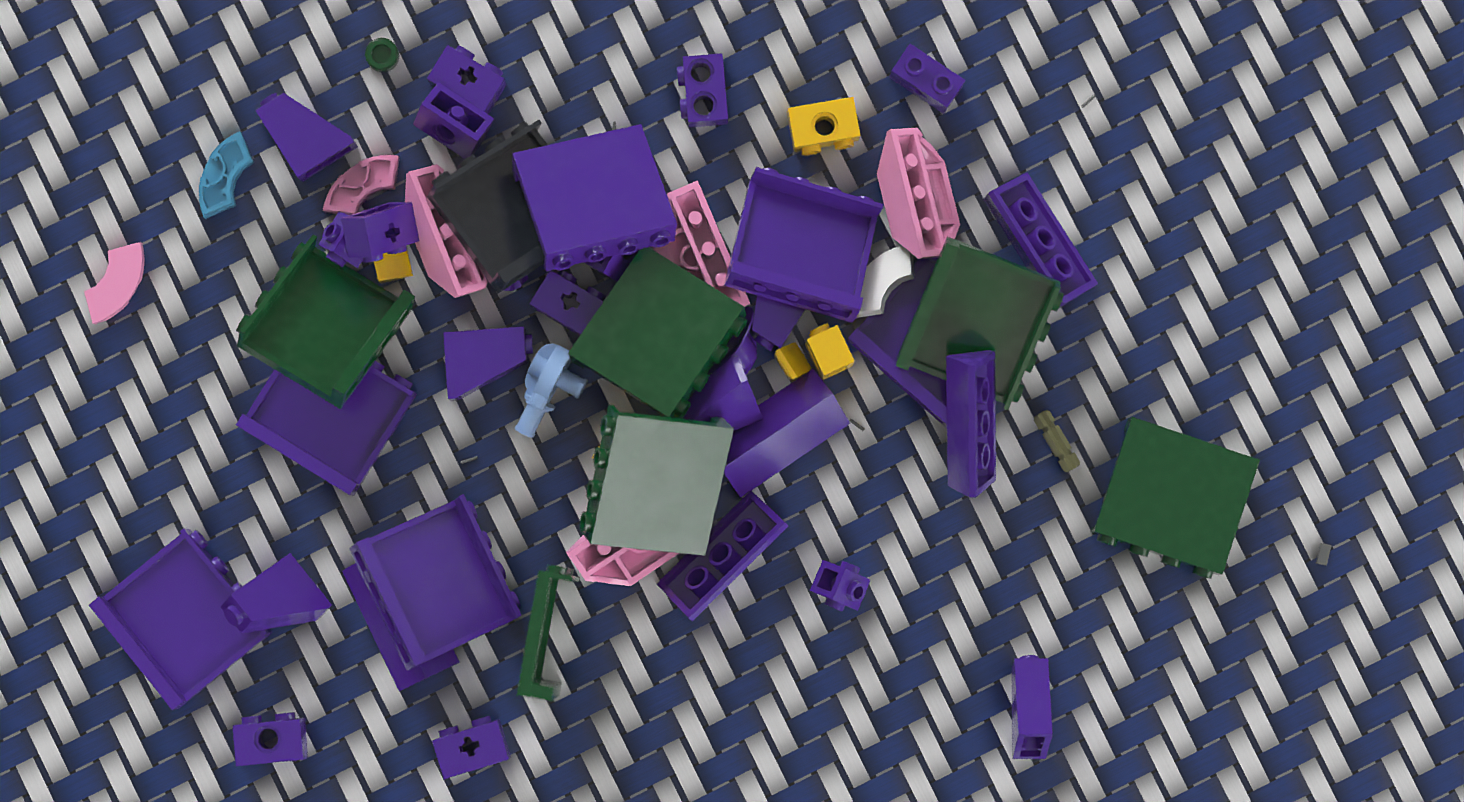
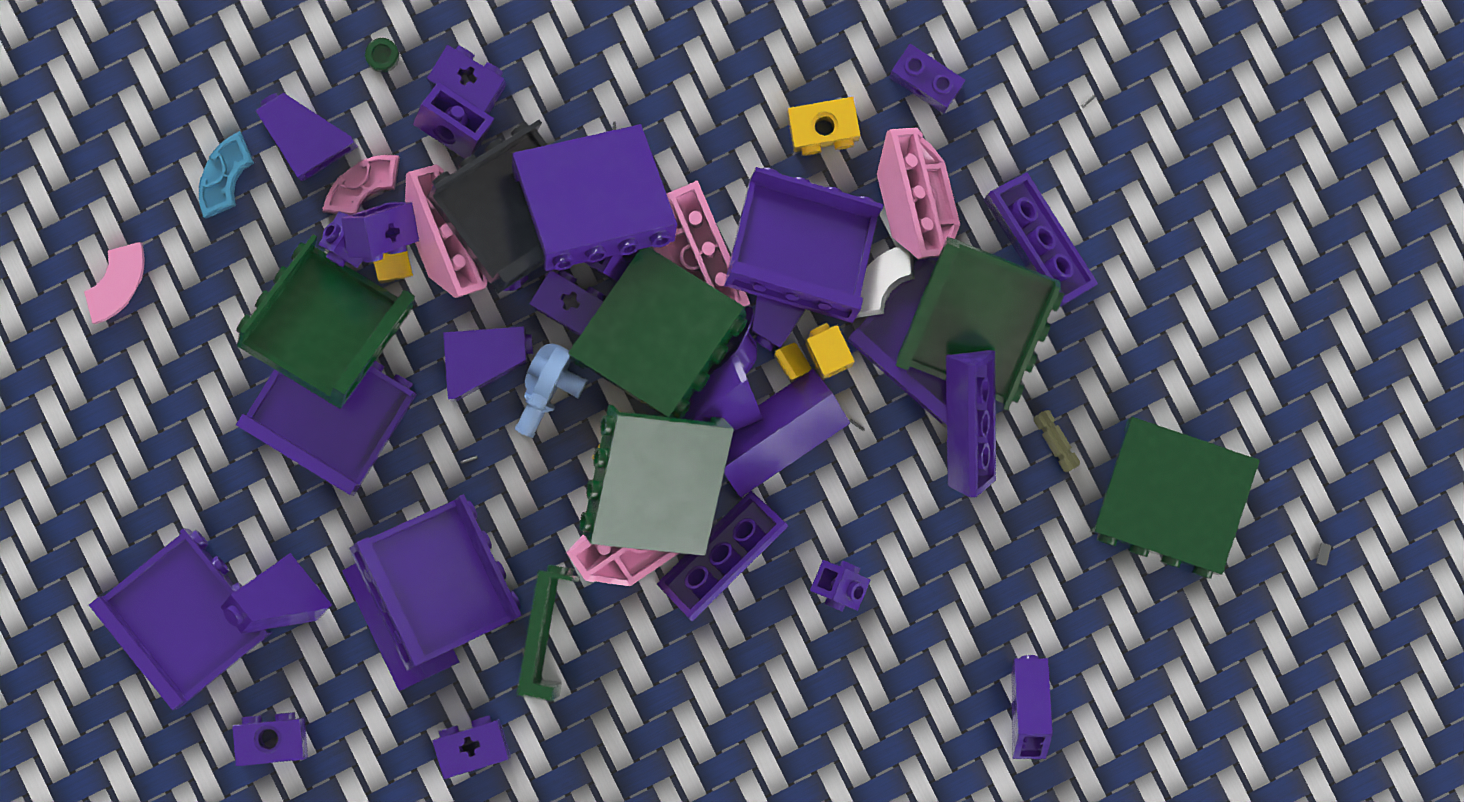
dark purple brick [677,53,728,128] -> none

